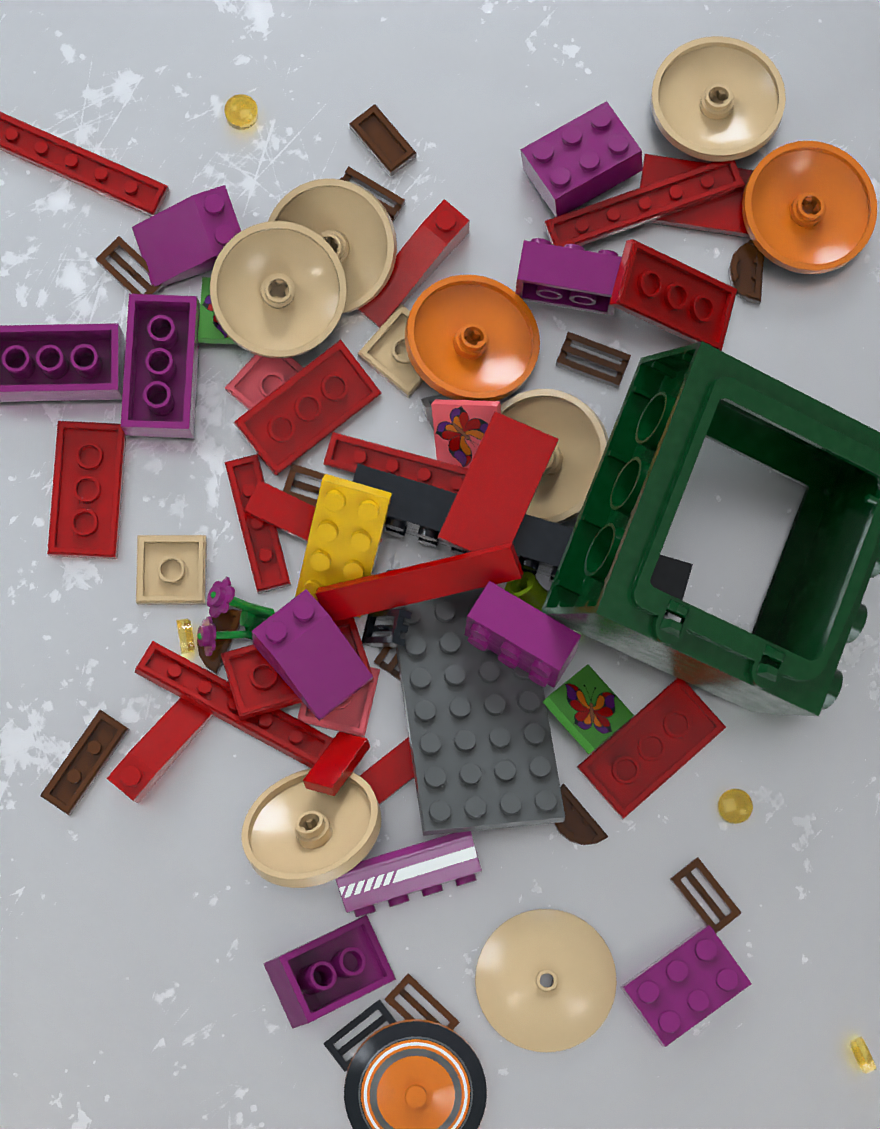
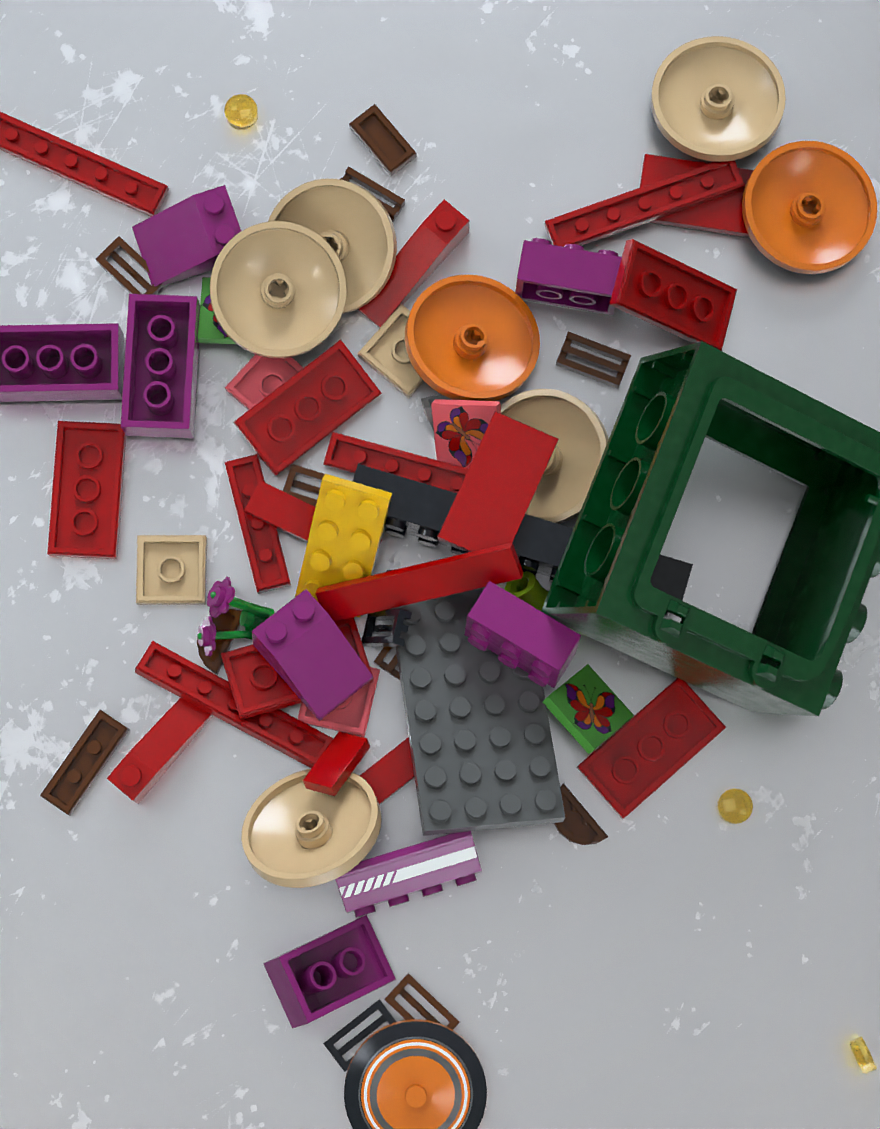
clear yellow tile [176,618,195,654] -> none
tan dish [475,909,617,1052] -> none
magenta brick [520,101,643,217] -> none
magenta brick [620,925,752,1047] -> none
reddish brown tile [670,857,742,933] -> none
reddish brown tile [728,240,764,305] -> none

